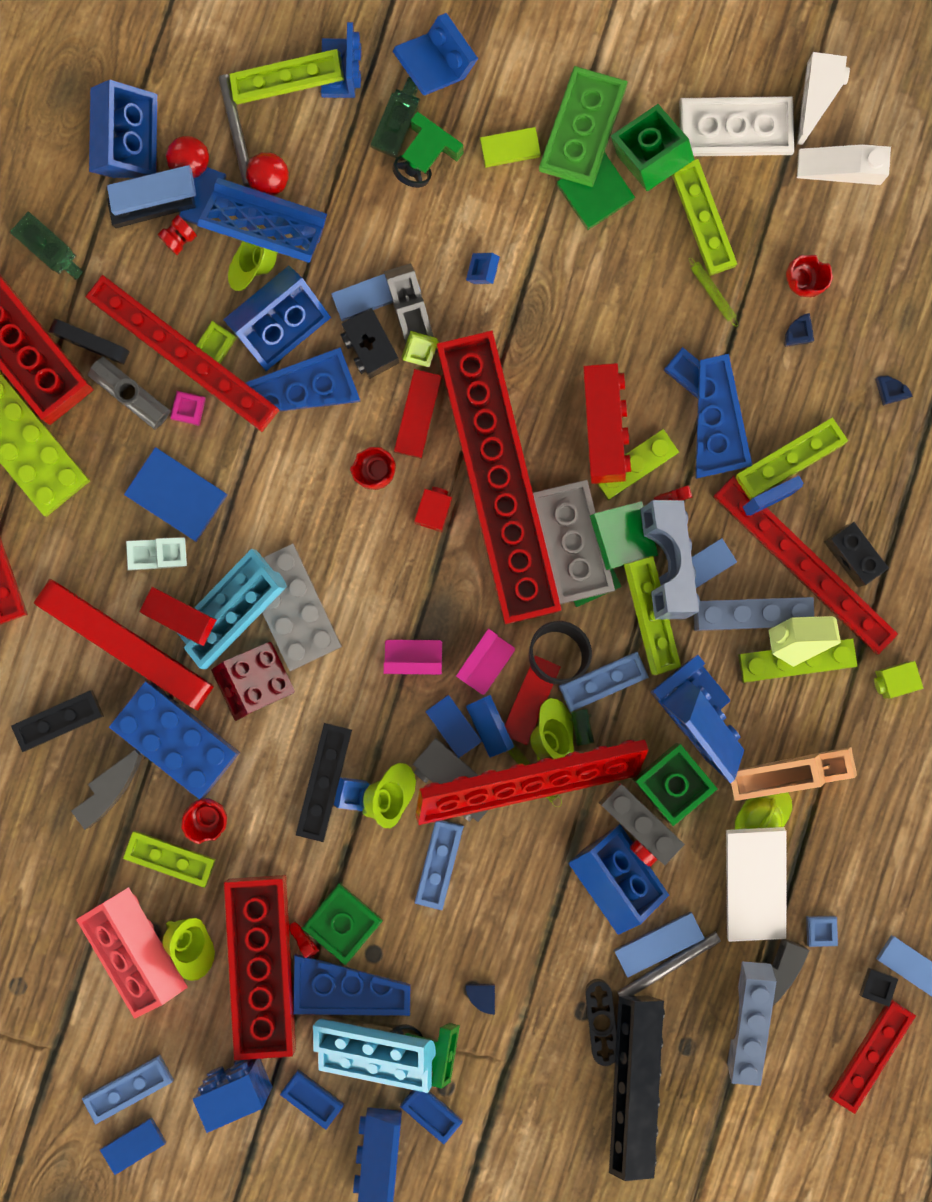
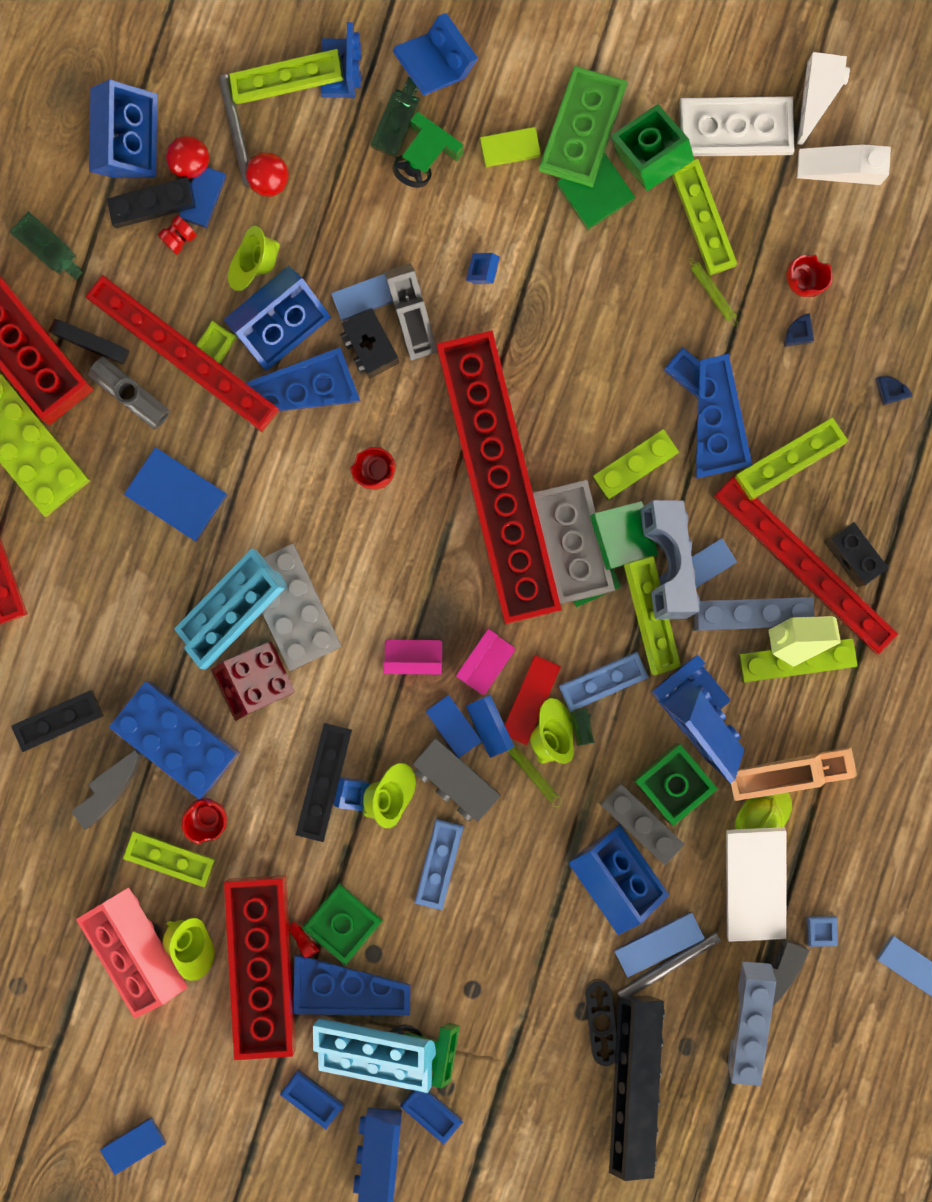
red beam [33,579,214,711] -> none
medium blue tile [82,1055,174,1125] -> none
medium blue tile [107,165,196,215] -> none
light aqua slope [126,537,187,571] -> none
red tile [139,587,216,646] -> none
dark pink tile [170,391,206,426] -> none
blue brick [193,1059,272,1133] -> none
blue fence [198,178,327,263] -> none
red tile [394,369,442,459] -> none
lime tile [401,331,439,367] -> none
red brick [414,486,452,533] -> none
red plate [415,739,649,825] -> none
dark blue tile [466,984,495,1015] -> none
black tyre [529,621,592,684] -> none
red brick [583,363,631,484] -> none
red tile [630,840,658,867] -> none
red piece [654,486,693,501] -> none
blue tile [743,476,804,516] -> none
red tile [829,1000,916,1114] -> none
black plate [859,968,898,1006] -> none
lime brick [874,661,924,699] -> none

